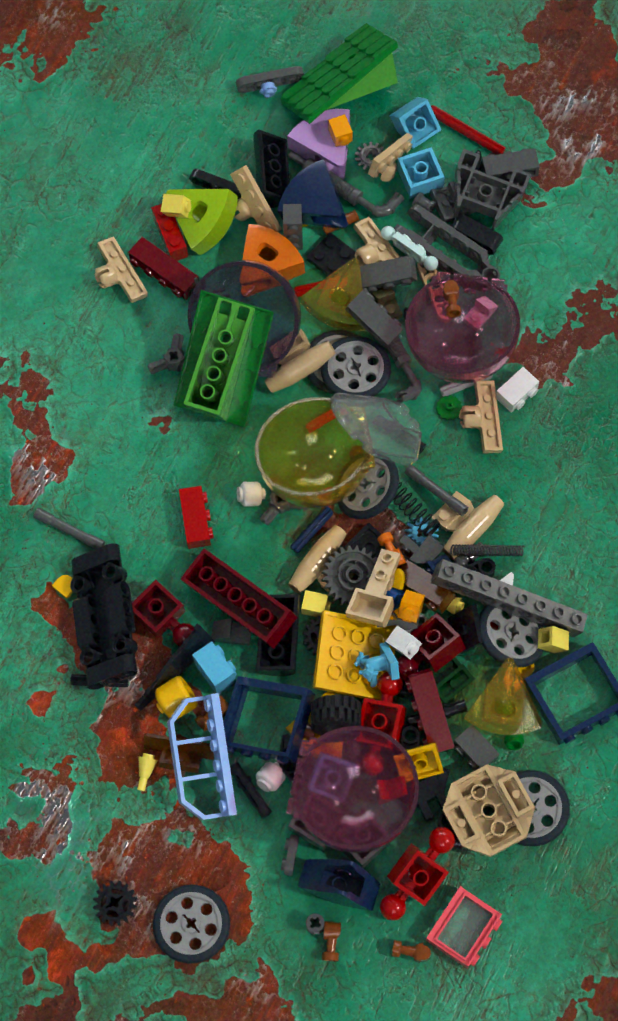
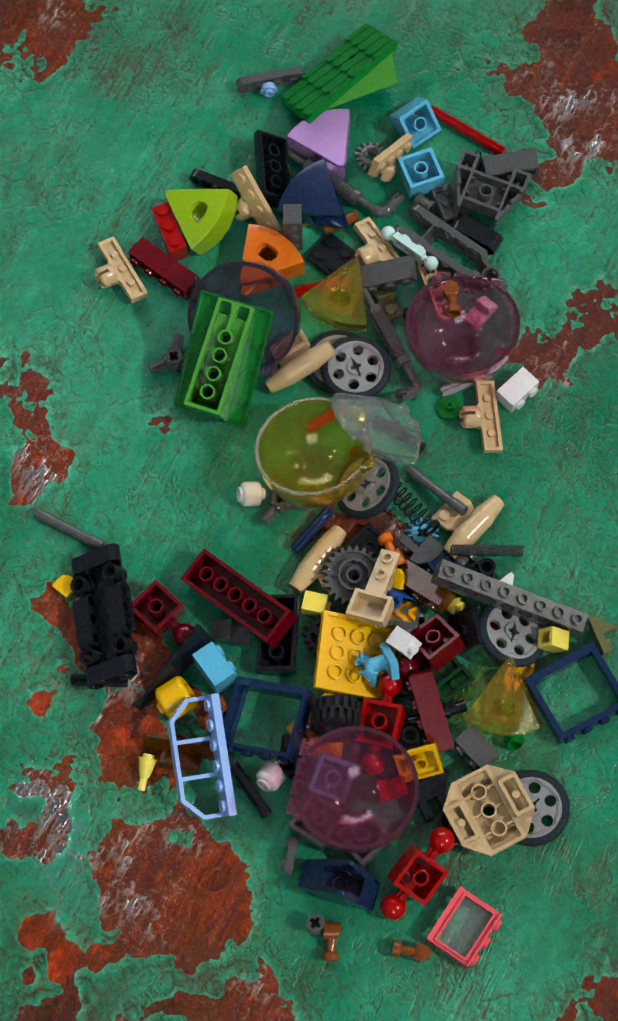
black gear [93,881,138,926] -> none
wedge [152,884,230,964] -> none
light yellow brick [161,194,191,218] -> none
red brick [179,486,214,549] -> none
light orange brick [328,114,353,147] -> none
dark grey brick [345,290,403,348] -> none
light orange brick [397,590,425,623] -> none
none -> olive slope [586,616,618,657]

